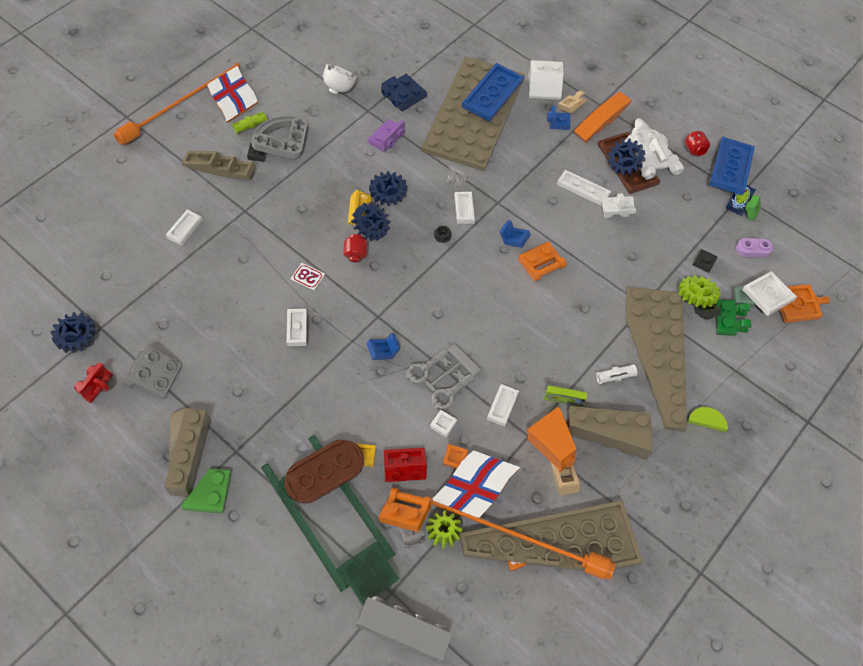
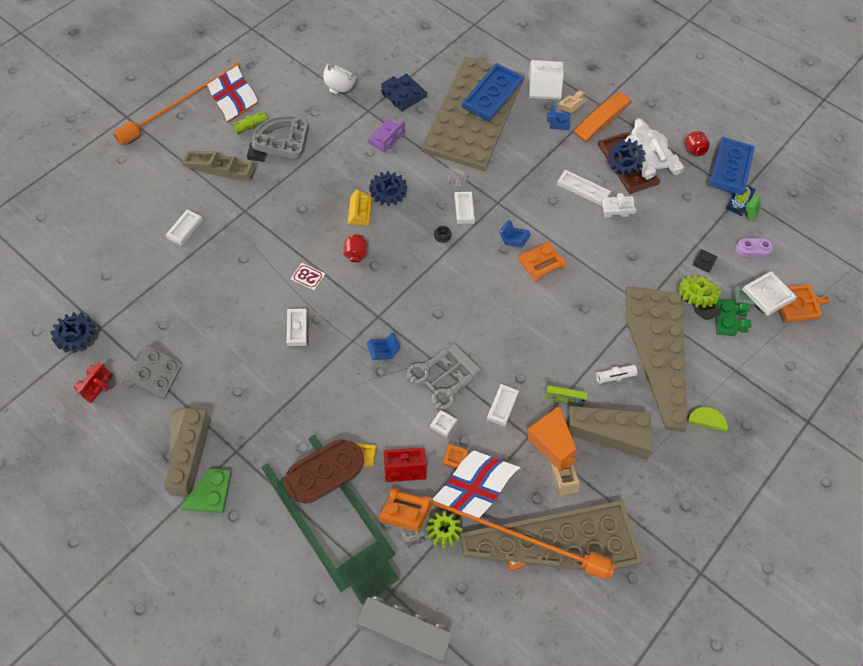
dark blue gear [351,202,390,242] -> none

